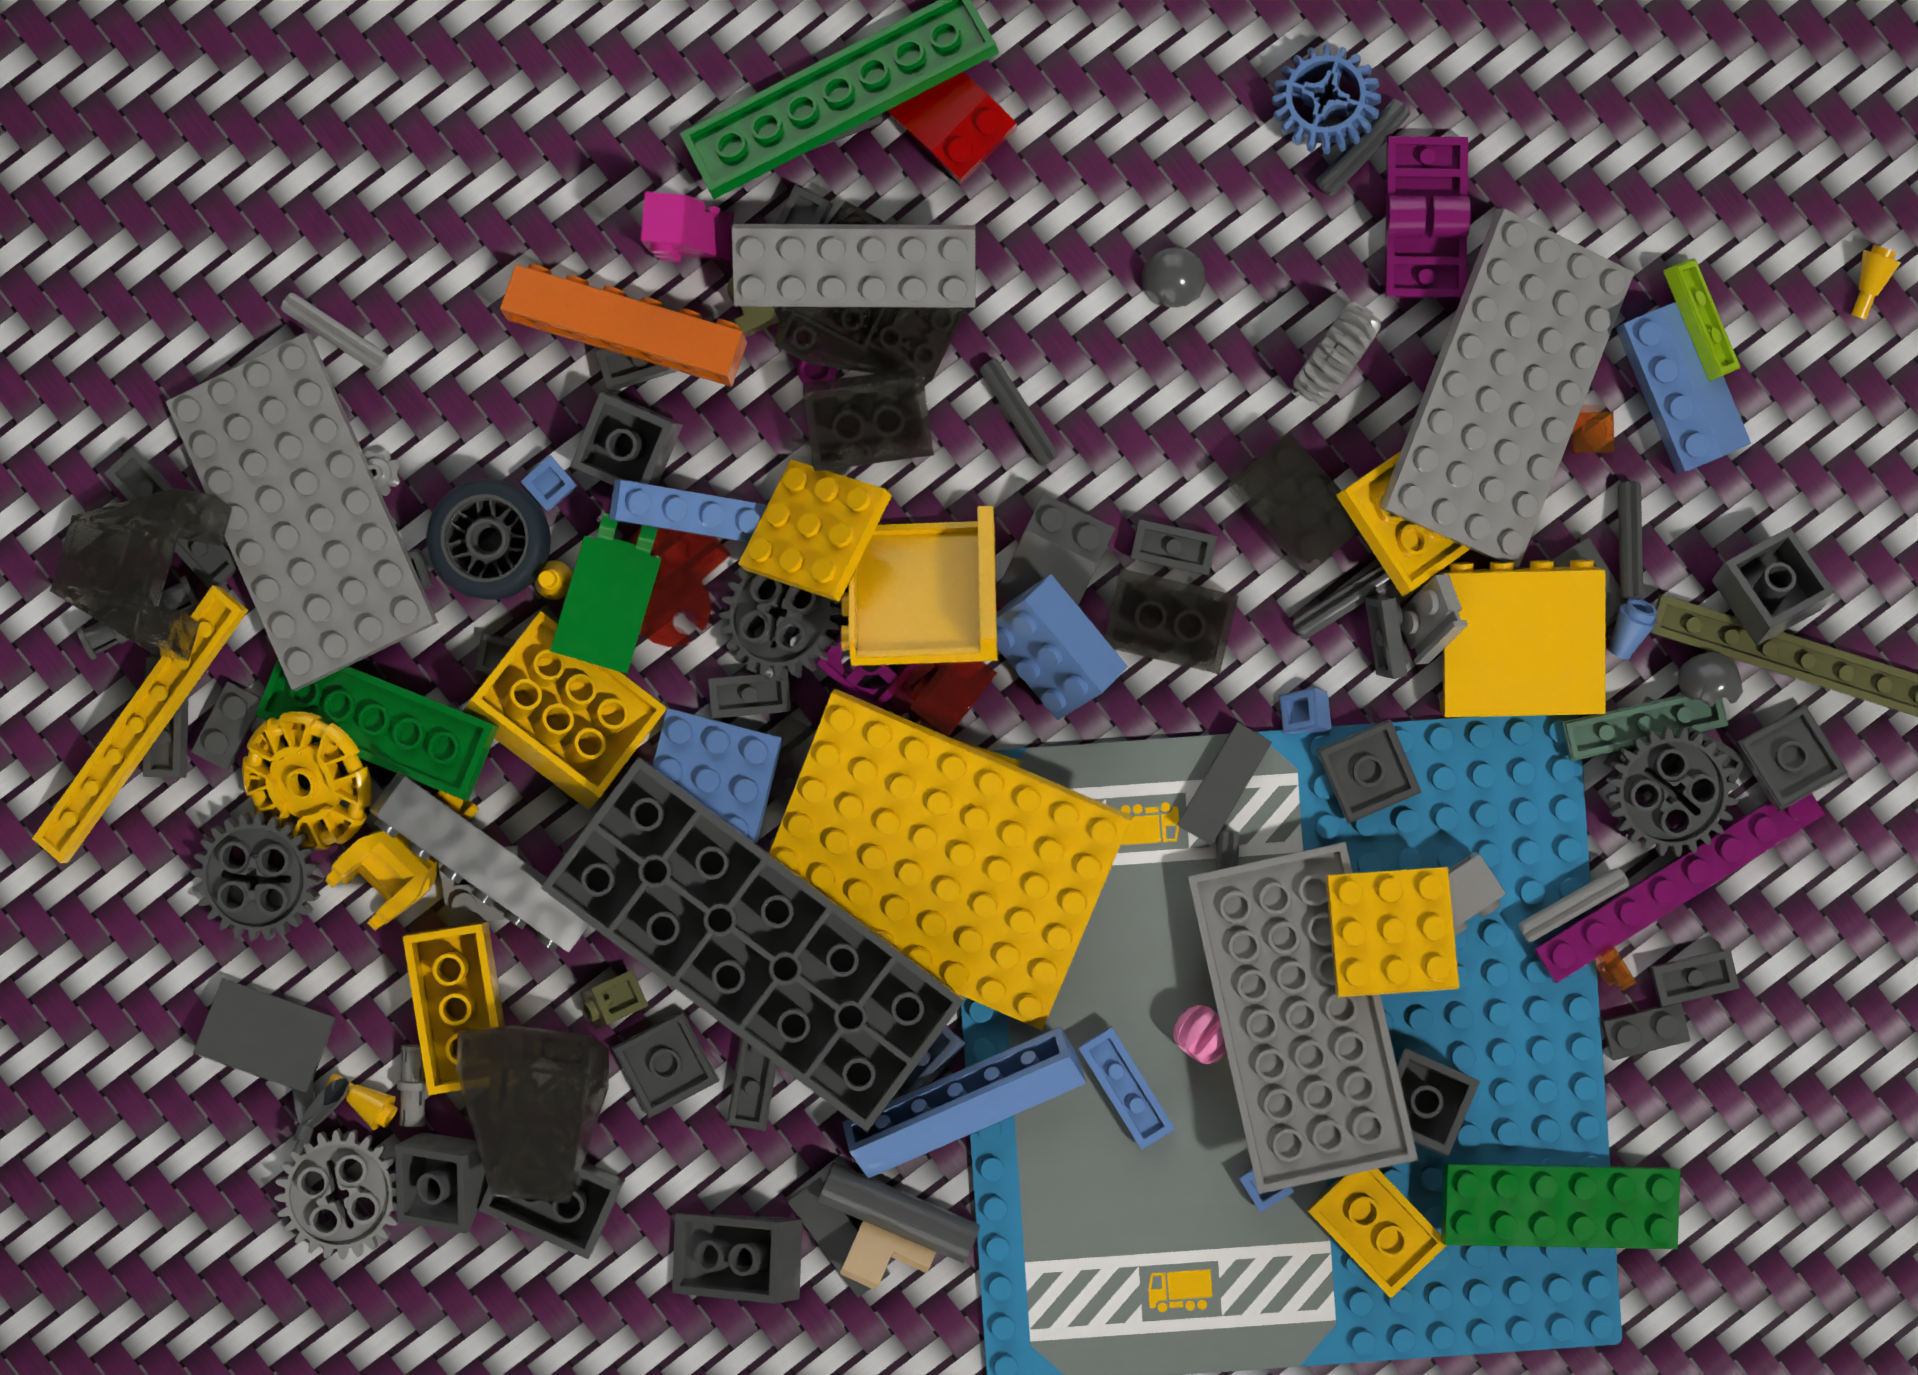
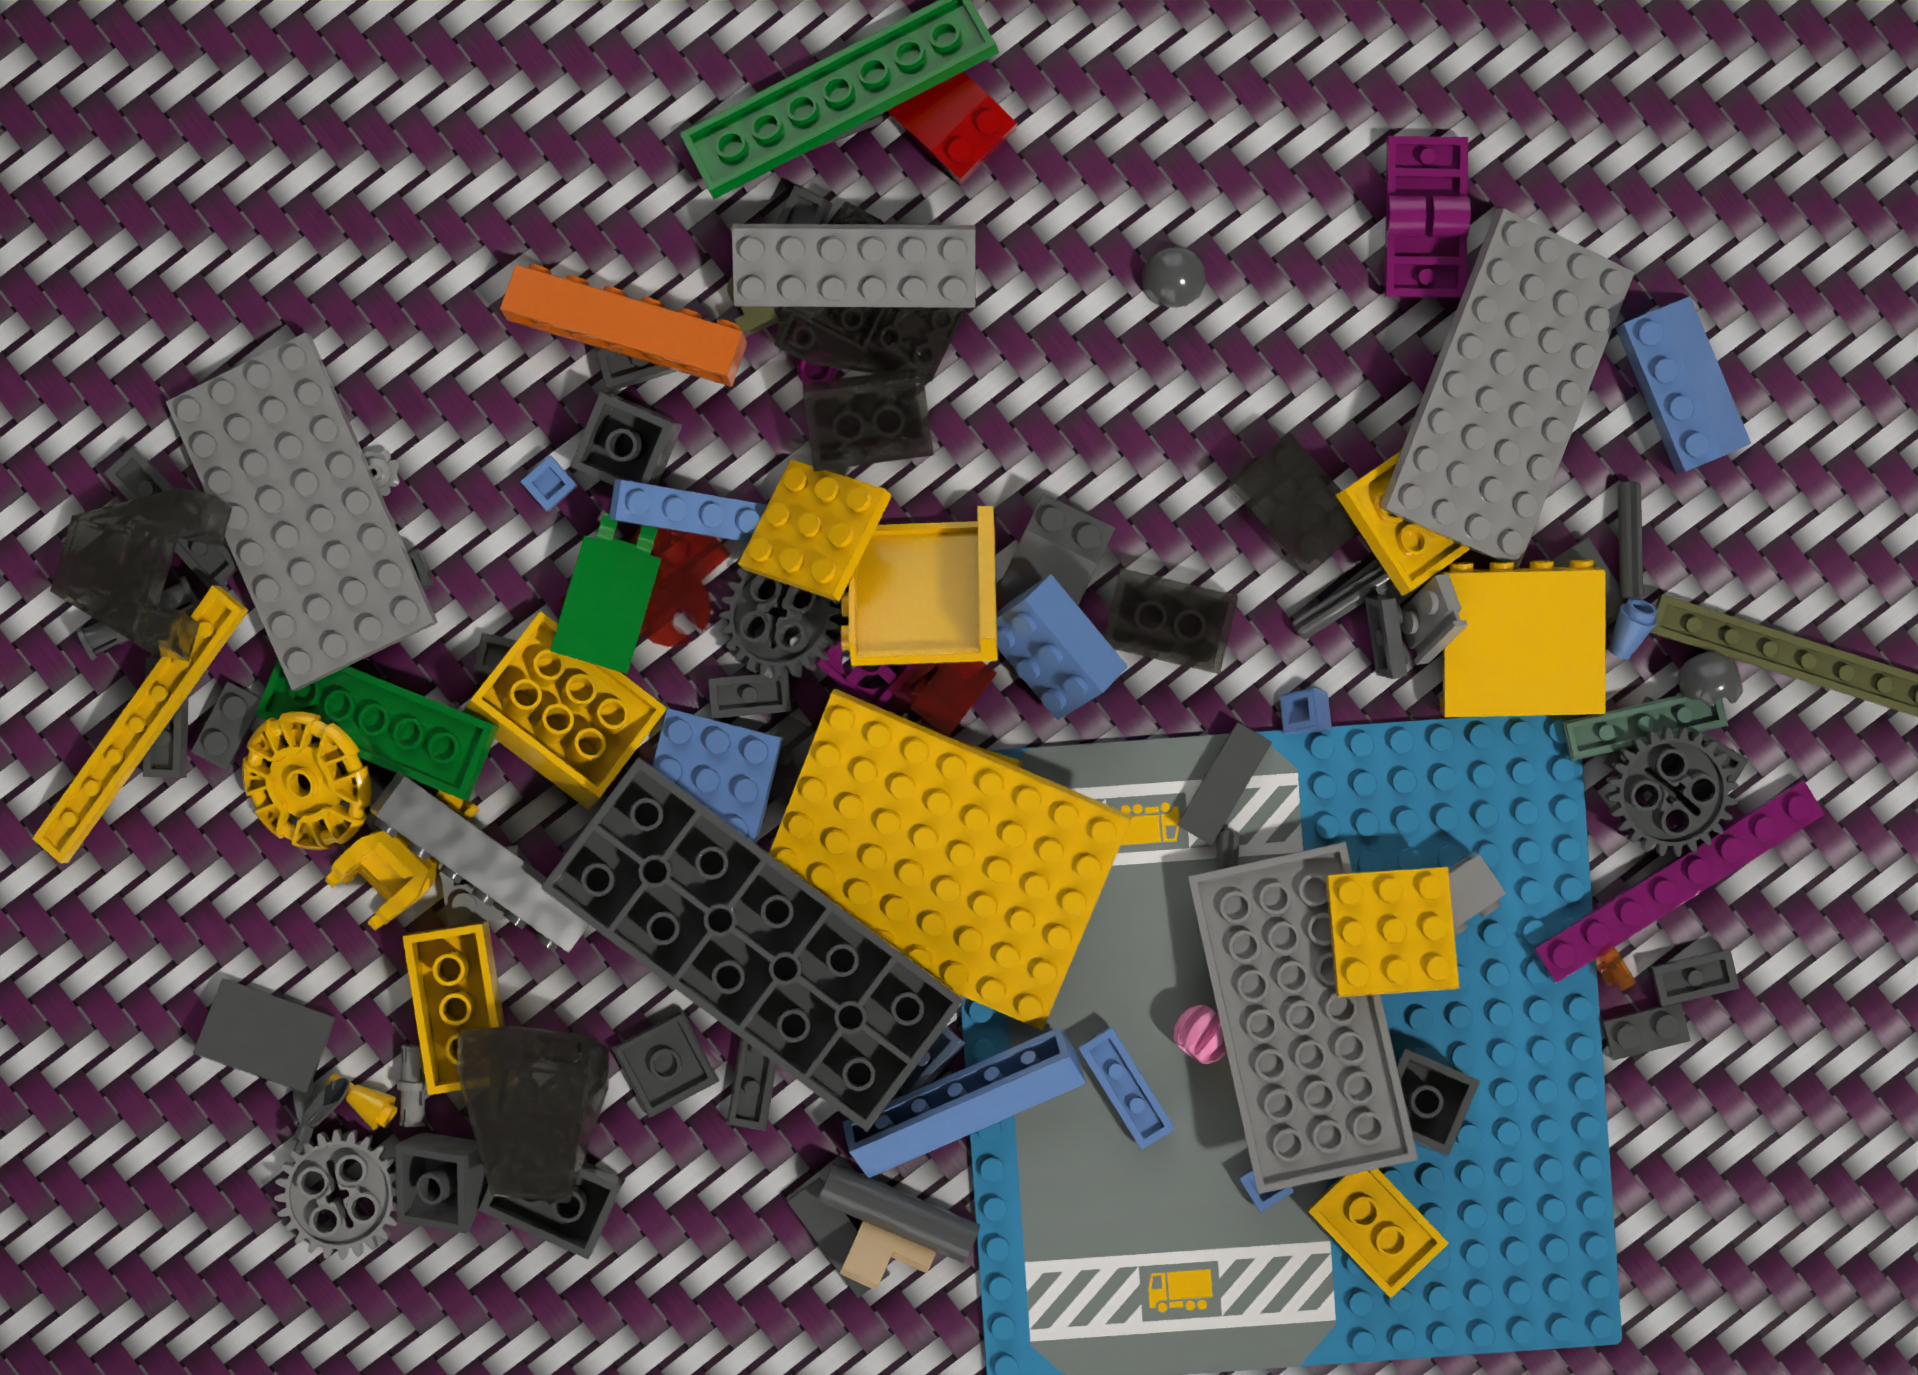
dark grey gear [191,811,323,941] -> none
light grey axle [280,292,388,372] -> none
wheel [426,479,551,600] -> none
yellow cone [534,560,573,600] -> none
olive bracket [580,969,649,1028] -> none
dark pink wedge [641,192,734,263] -> none
dark grey slope [672,1213,802,1304] -> none
dark grey axle [980,358,1058,466] -> none
dark grey plate [1130,519,1217,576] -> none
medium blue gear [1272,44,1381,154] -> none
light grey gear [1293,302,1381,406] -> none
dark grey axle [1316,99,1410,196] -> none
dark grey tile [1316,719,1422,824] -> none
green plate [1441,1163,1681,1249] -> none
light grey axle [1518,868,1629,942] -> none
clear orange plate [1572,412,1615,454] -> none
lime tile [1663,258,1740,381] -> none
dark grey brick [1712,527,1835,646] -> none
dark grey tile [1735,705,1848,813] -> none
yellow cone [1851,245,1901,320] -> none

